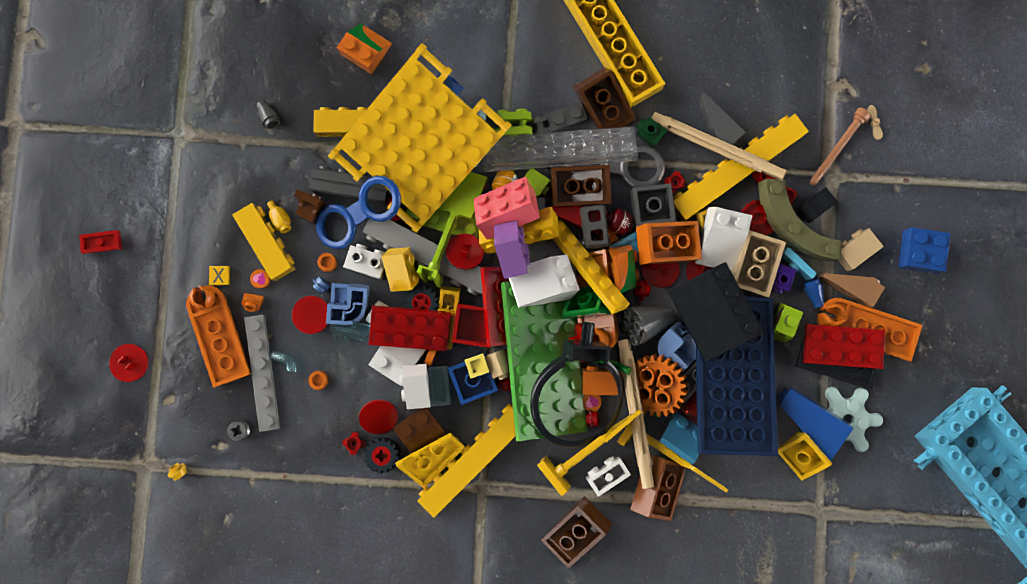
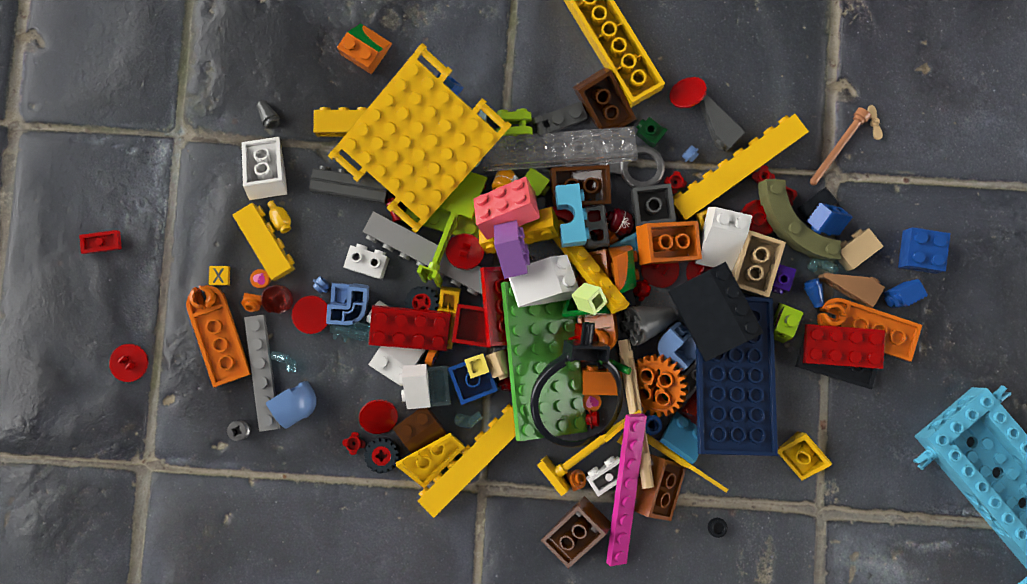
yellow plate [167,463,187,481] -> none
reddish brown brick [293,189,326,225] -> none
orange tile [308,371,329,390] -> none
blue bar [316,175,401,249] -> none
orange tile [317,253,338,272] -> none
yellow brick [381,247,419,292] -> none
tan piece [652,112,787,181] -> none
blue slope [778,386,853,461] -> none
medium azure plate [781,248,816,281] -> none
light aqua plate [825,387,883,452] -> none
none -> white slope [242,137,287,200]
none -> clear red hair [261,285,293,314]
none -> medium blue brick [266,381,316,429]
none -> clear light blue arm [454,411,484,429]
none -> medium azure arch [555,183,590,248]
none -> orange plate [565,469,586,491]
none -> yellowish green brick [572,282,608,315]
none -> dark pink plate [606,413,647,567]
none -> blue cone [645,415,662,435]
none -> red piece [669,77,707,108]
none -> medium blue plate [682,145,699,162]
none -> black plate [707,517,728,538]
none -> blue brick [807,203,853,236]
none -> clear light blue arm [807,258,838,274]
none -> blue brick [884,279,928,308]

